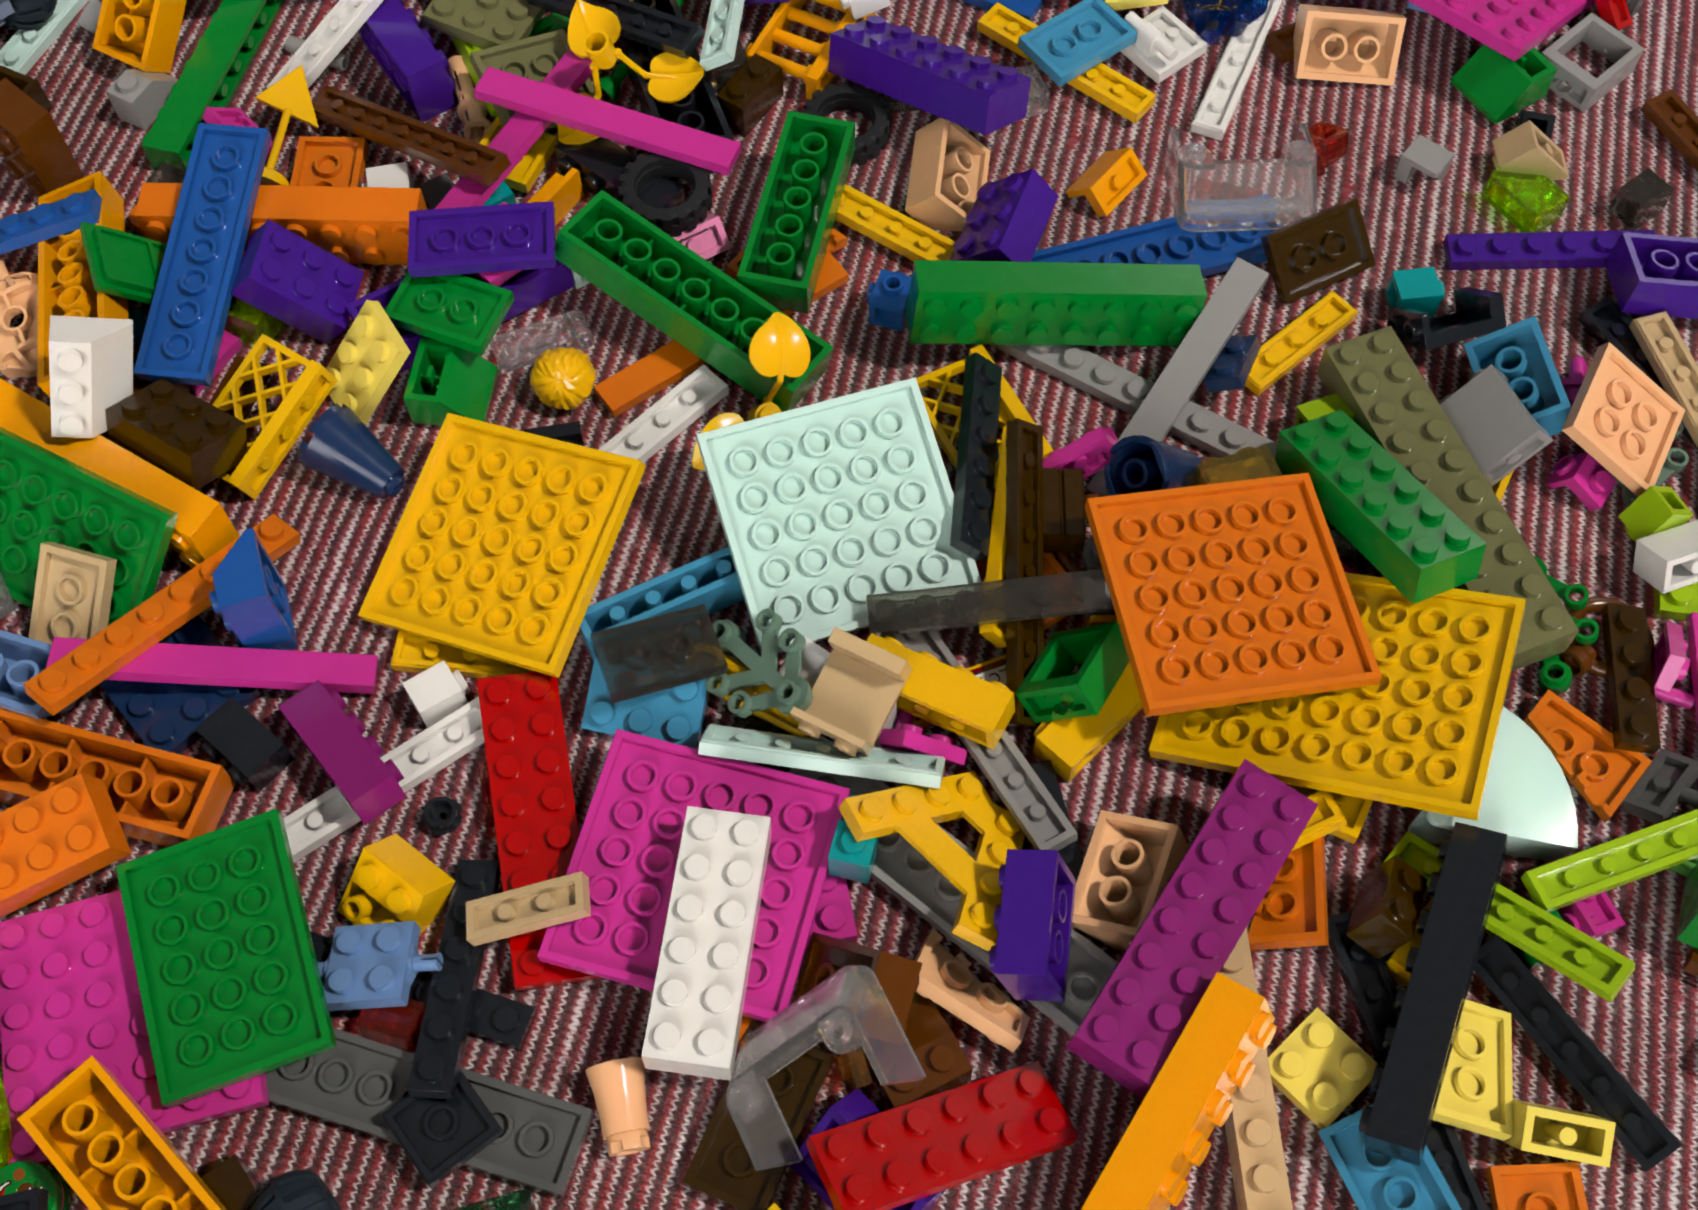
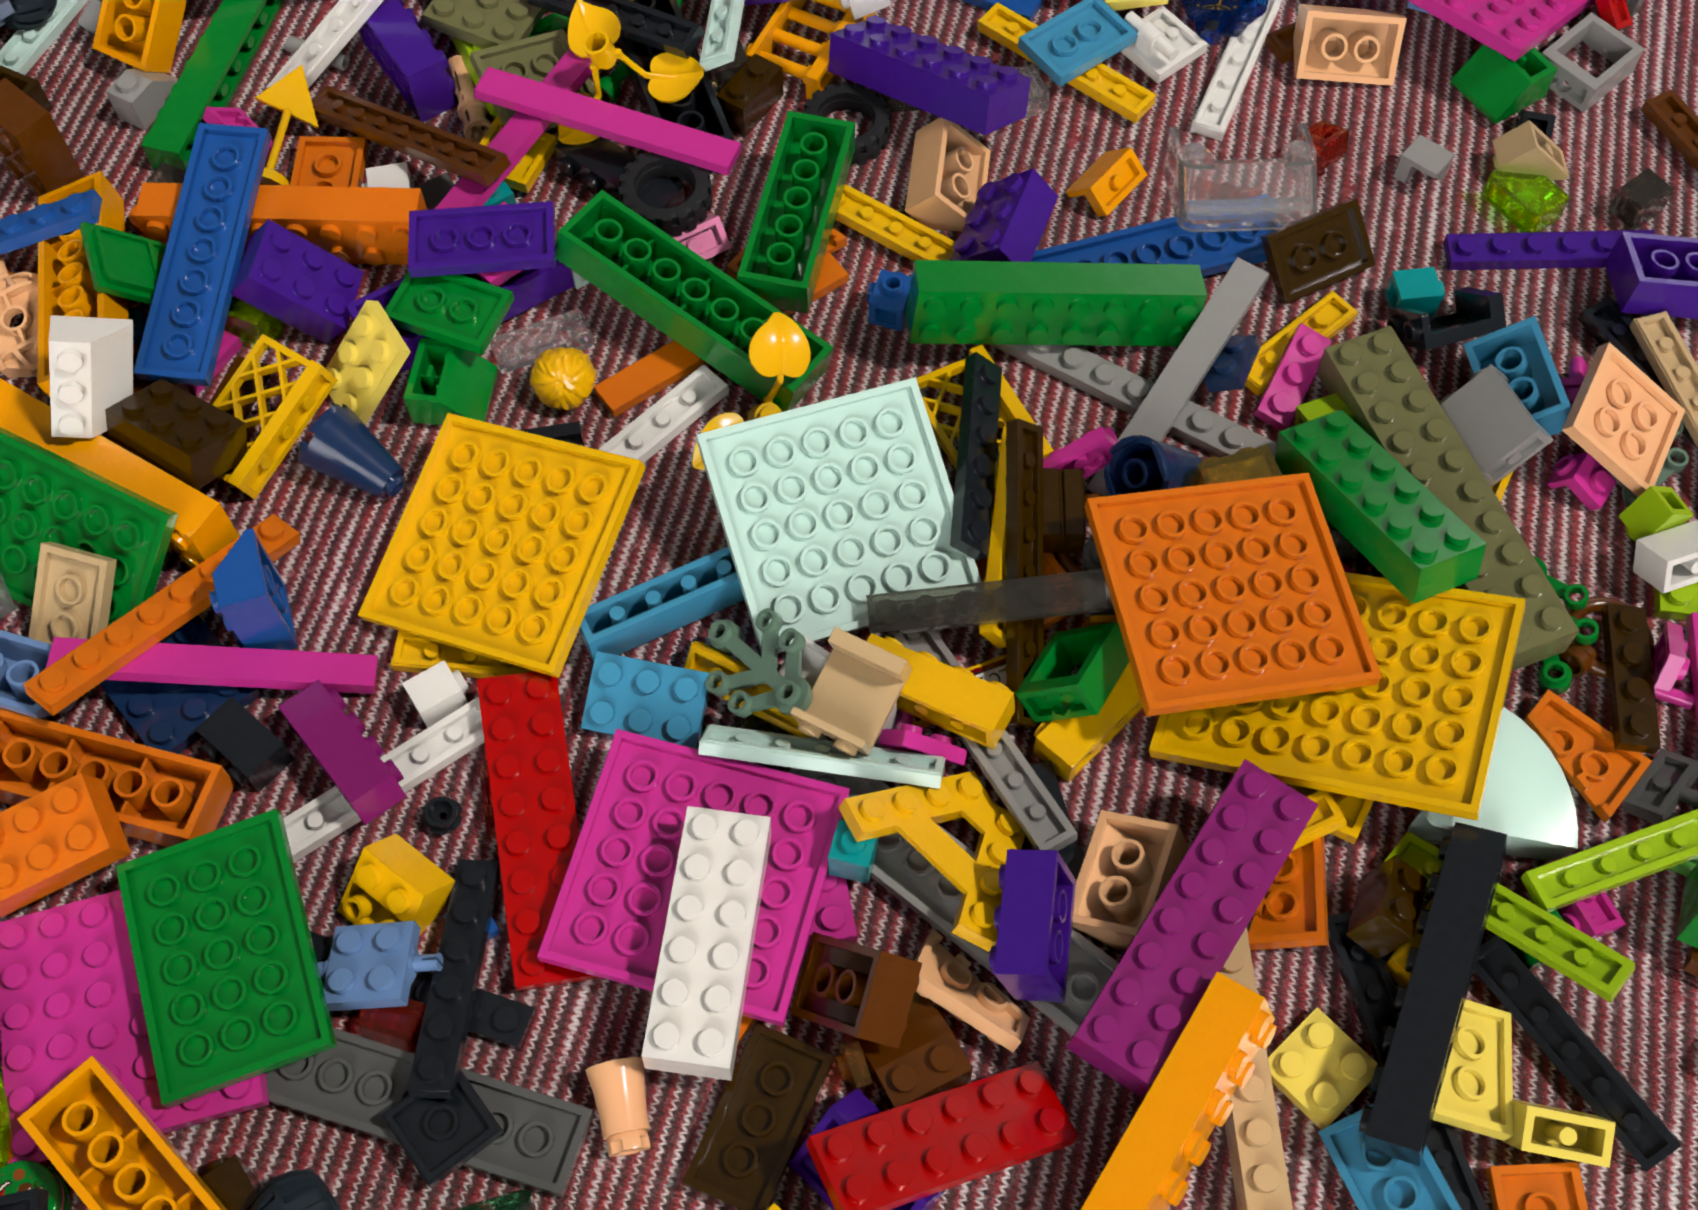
tan plate [466,871,591,947] -> none
light orange panel [527,168,584,226] -> none
clear smoke plate [590,604,728,704] -> none
clear windscreen [726,965,926,1171] -> none
none -> dark pink plate [1252,323,1332,431]

